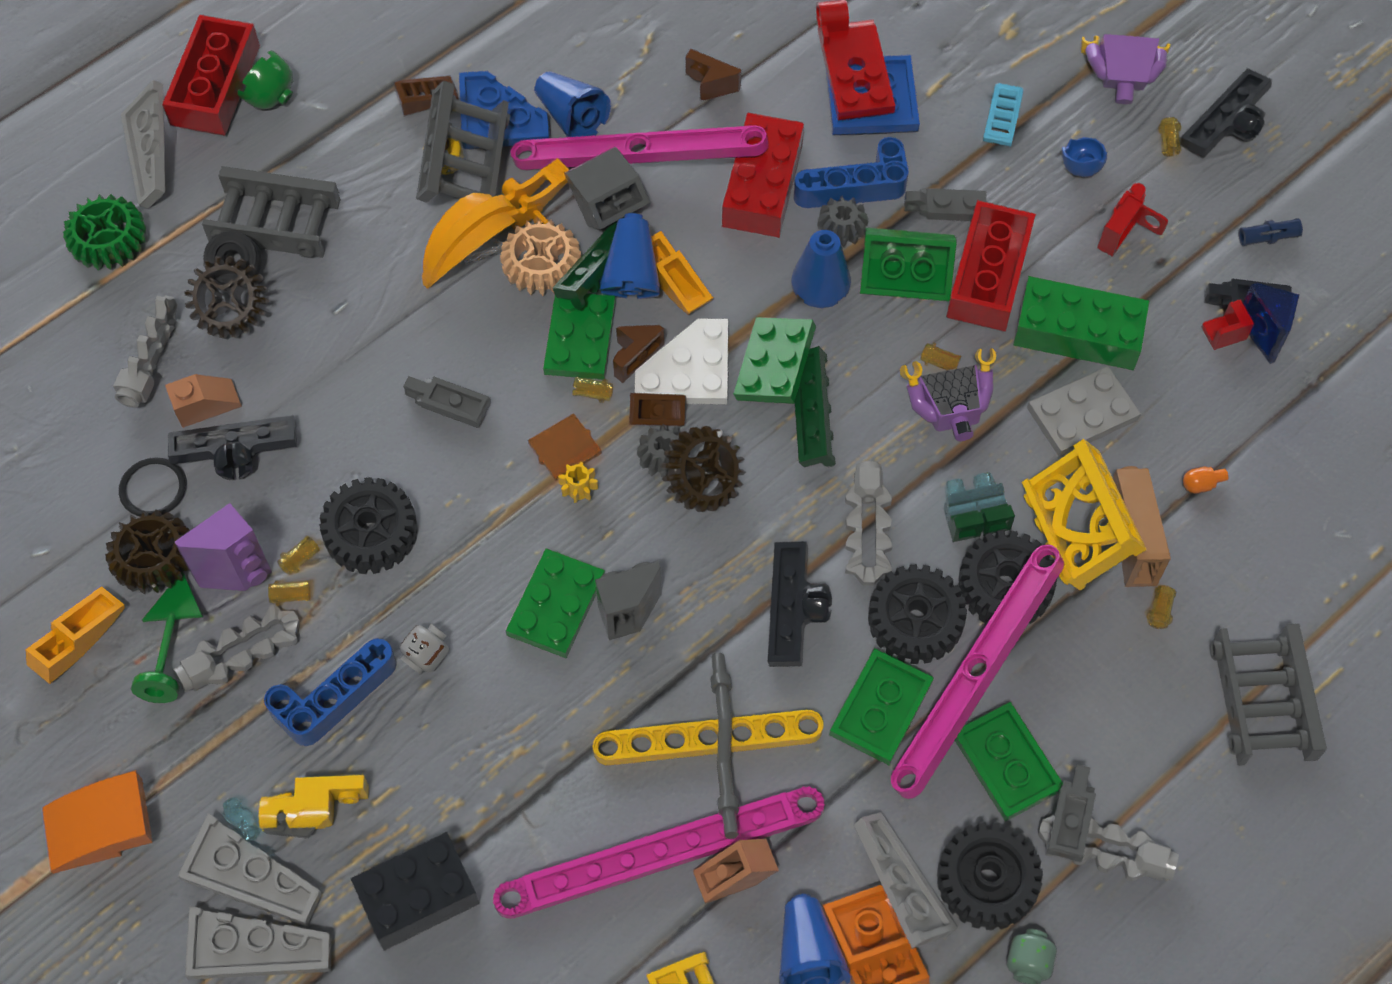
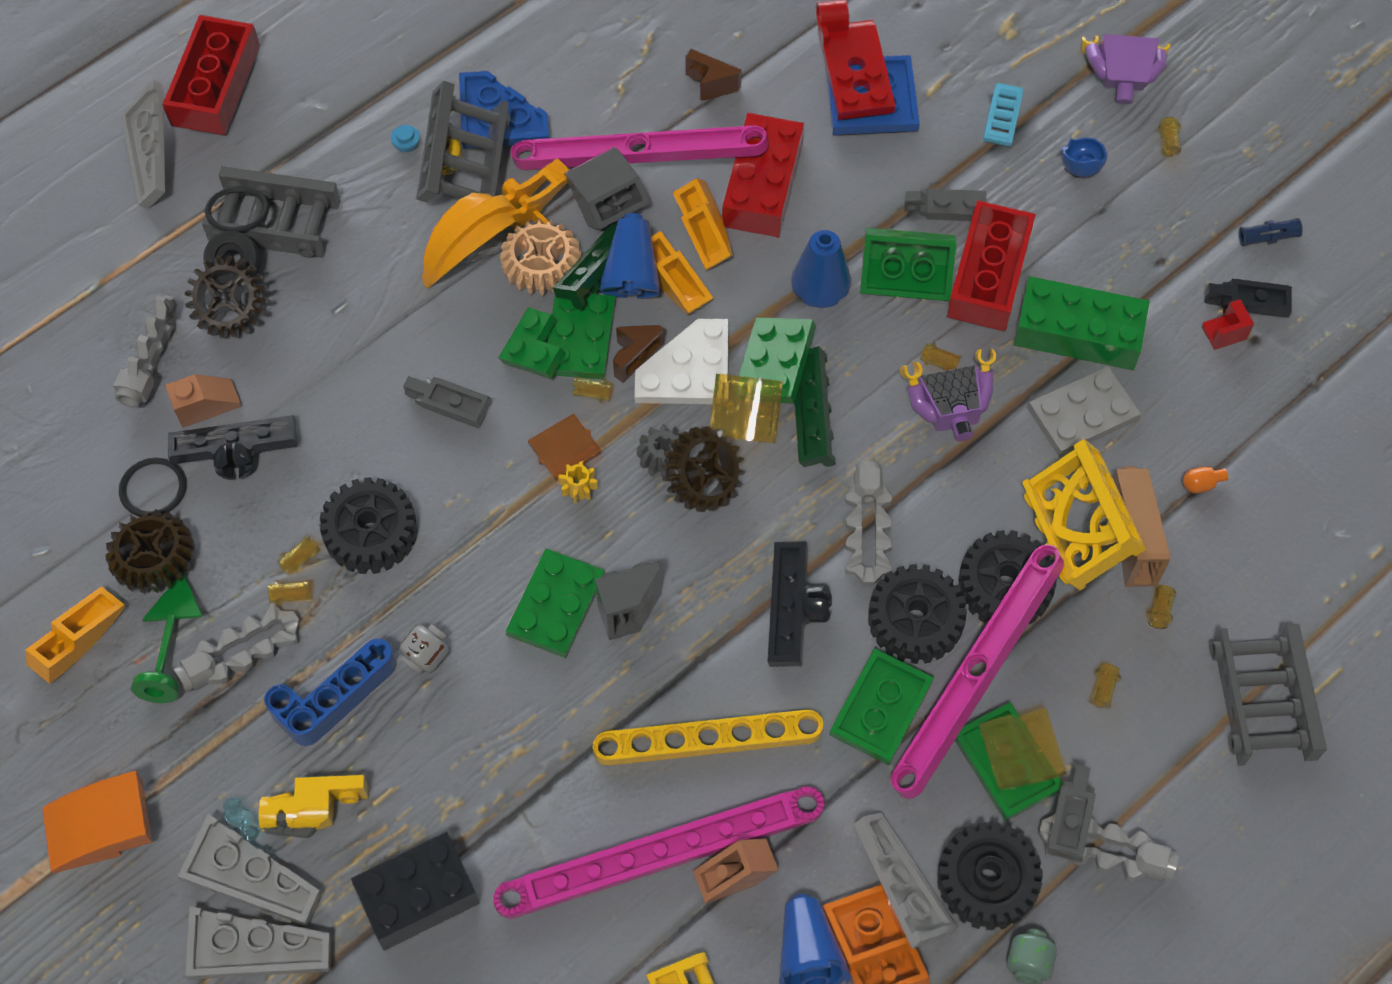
green gear [63,194,146,271] -> none
medium lavender slope [175,503,272,591] -> none
green cylinder [238,51,293,109] -> none
reddish brown slope [394,76,459,116] -> none
blue cone [534,72,611,137] -> none
reddish brown slope [629,393,686,426] -> none
dark grey bar [710,653,739,839] -> none
blue beam [793,137,909,208] -> none
dark grey gear [817,196,868,248] -> none
hips [944,472,1015,542] -> none
red piece [1097,183,1168,257] -> none
black plate [1180,68,1272,157] -> none
clear blue slope [1243,283,1299,364] -> none
none -> black tyre [205,186,269,232]
none -> dark azure plate [391,125,420,153]
none -> green plate [498,307,565,379]
none -> light orange slope [673,178,733,270]
none -> clear yellow slope [710,373,783,443]
none -> clear yellow slope [979,708,1068,789]
none -> clear yellow pin [1089,664,1121,709]

